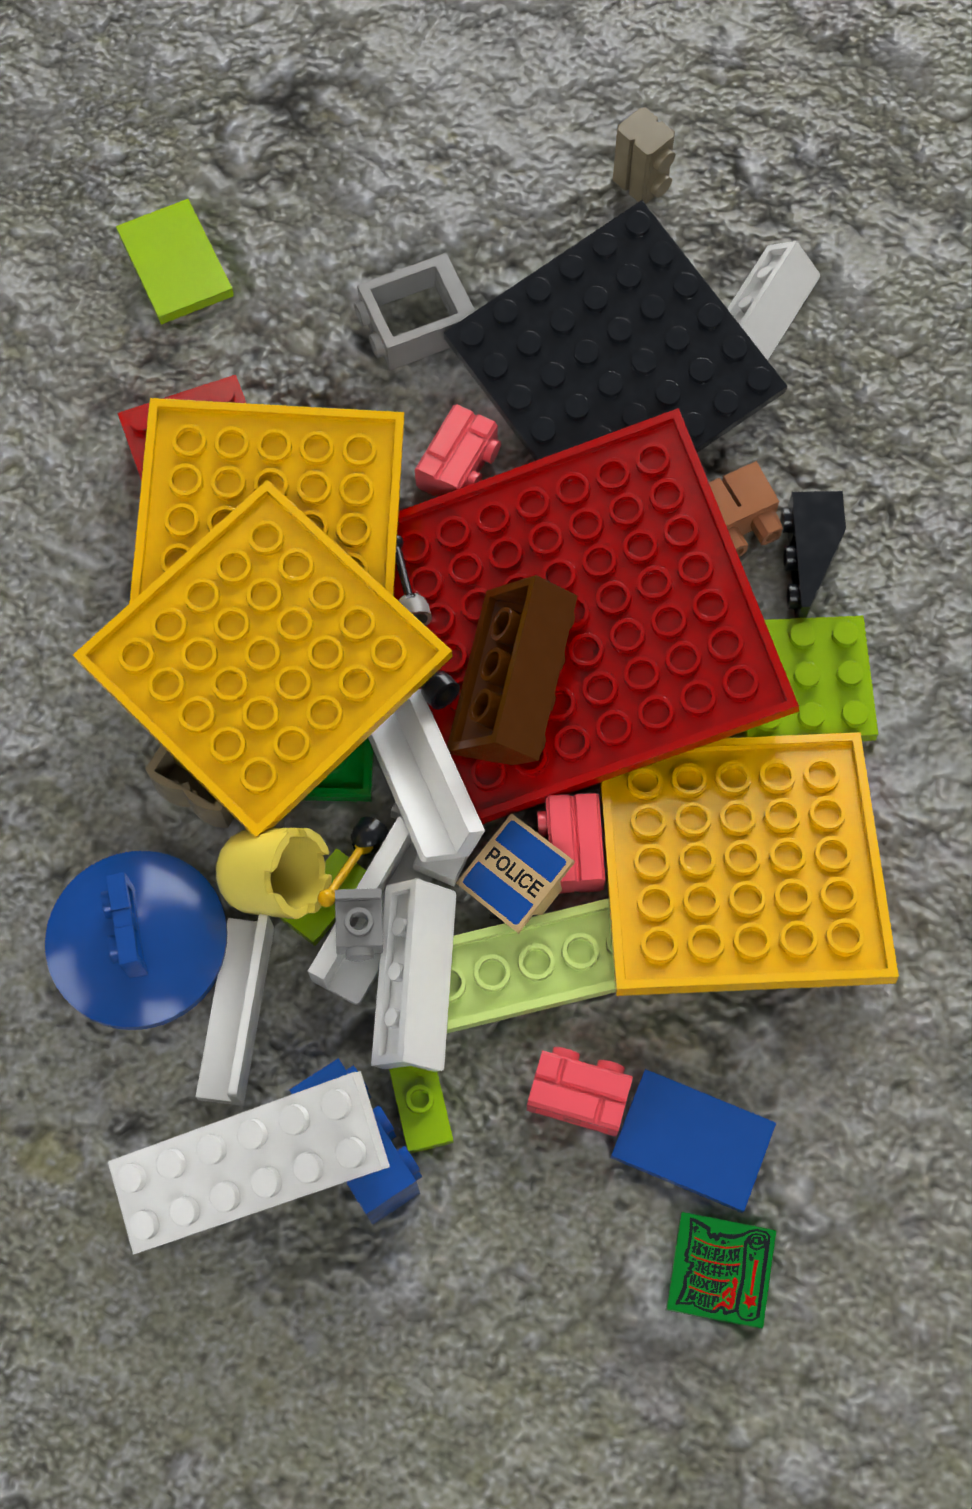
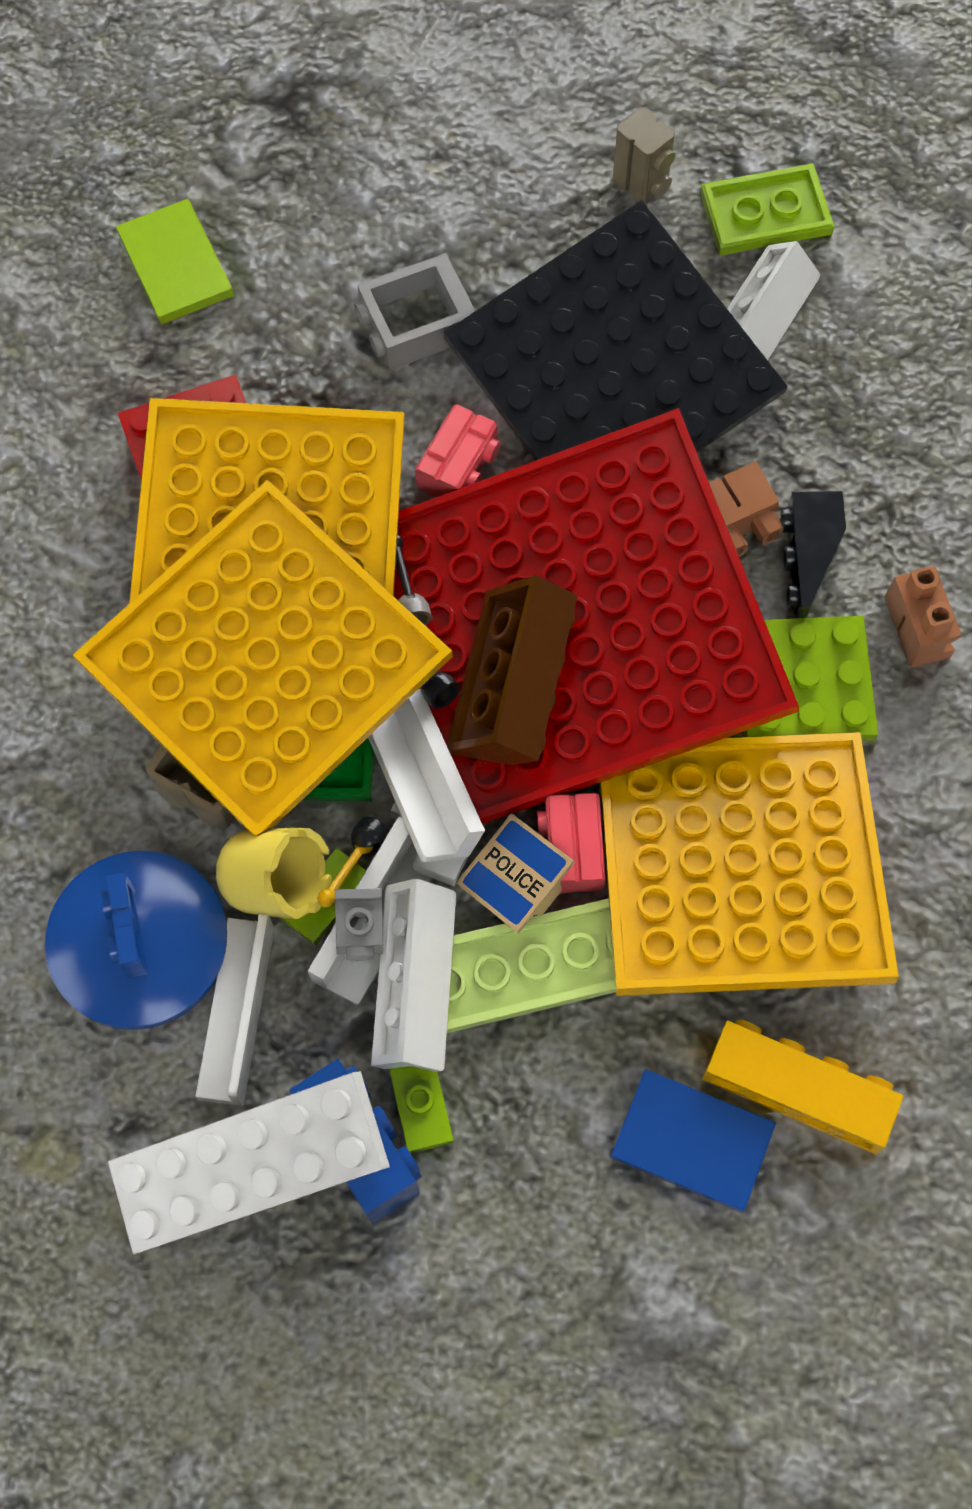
coral brick [526,1047,633,1137] -> none
green tile [665,1212,776,1329] -> none
none -> lime tile [700,163,835,256]
none -> yellow brick [702,1019,904,1155]
none -> nougat hips [884,566,962,668]

